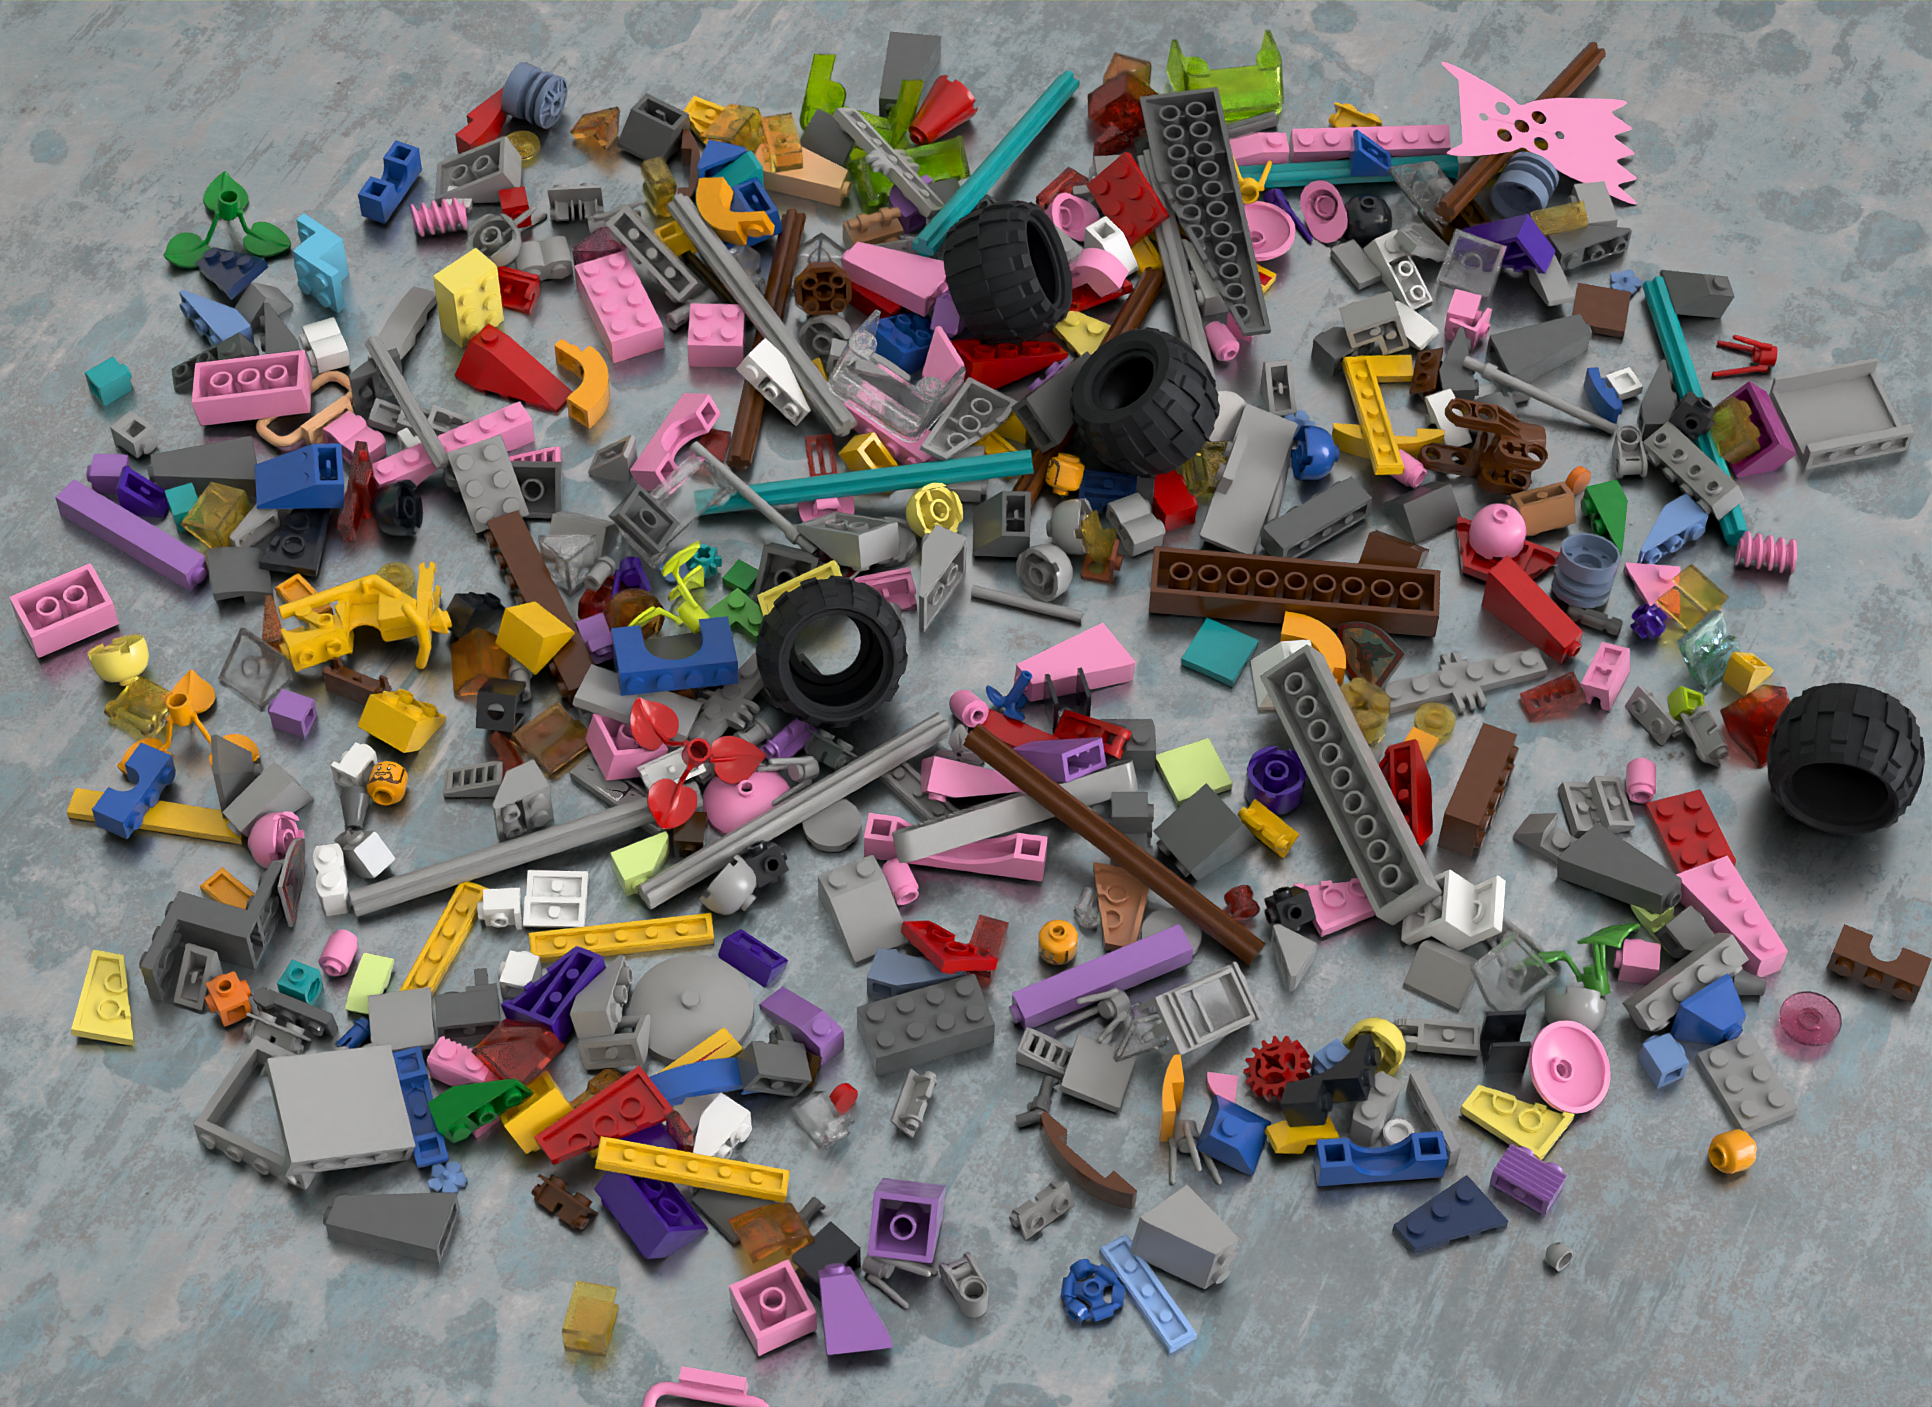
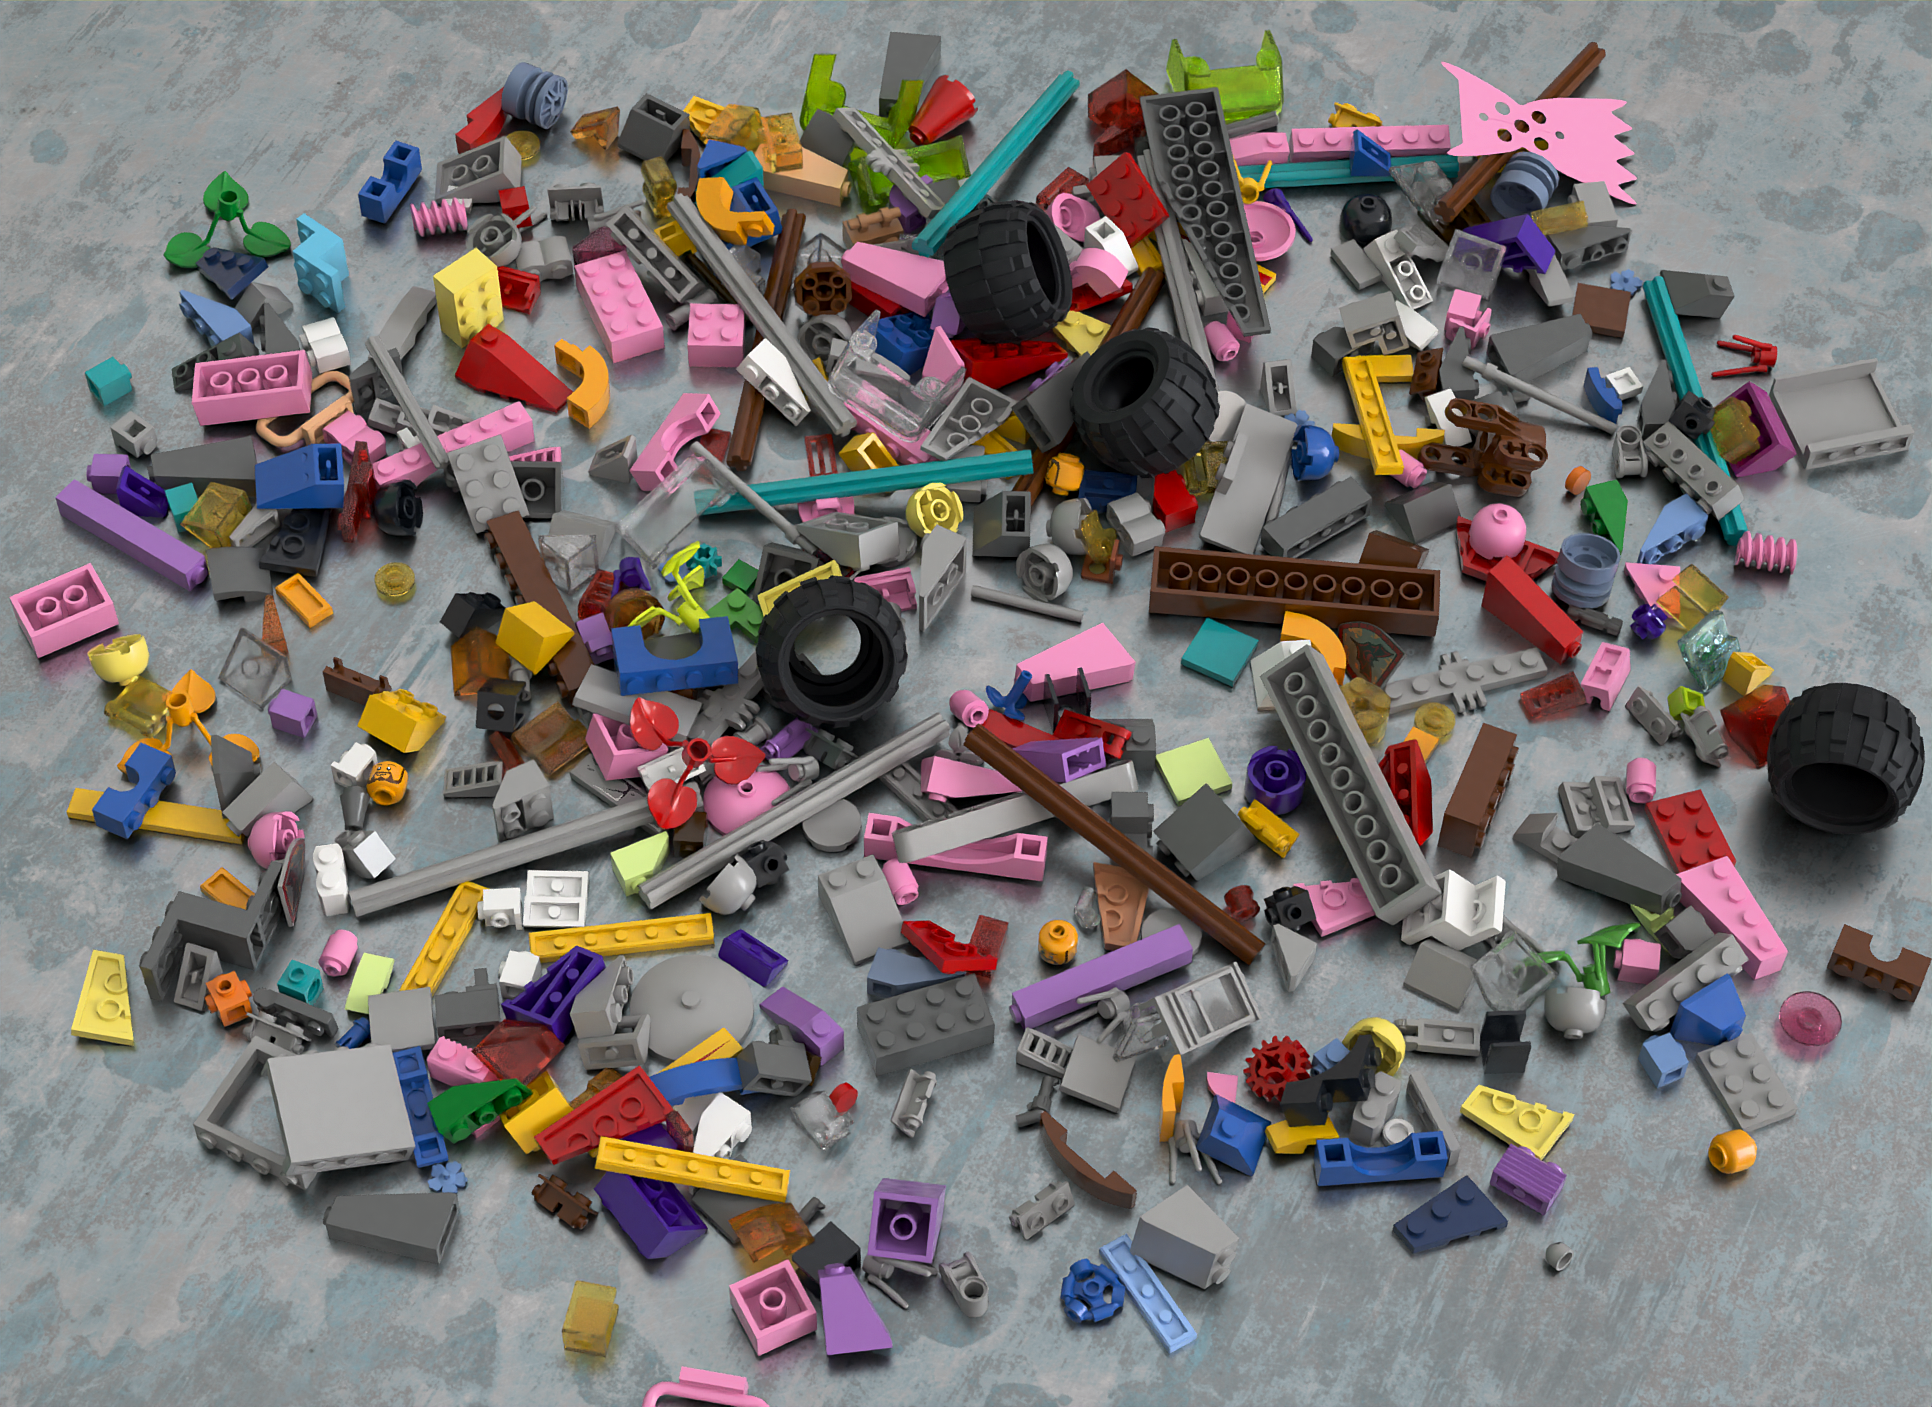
yellow piece [278,561,452,672] -> none
light grey pin [583,556,615,591] -> none
dark grey slope [608,484,680,555] -> none
clear orange slope [1102,52,1152,98] -> none
bright pink piece [1300,180,1348,243] -> none
medium nougat brick [1505,481,1576,536] -> none
bright pink dish [1528,1020,1610,1114] -> none
dark grey cone [1731,969,1767,996] -> none

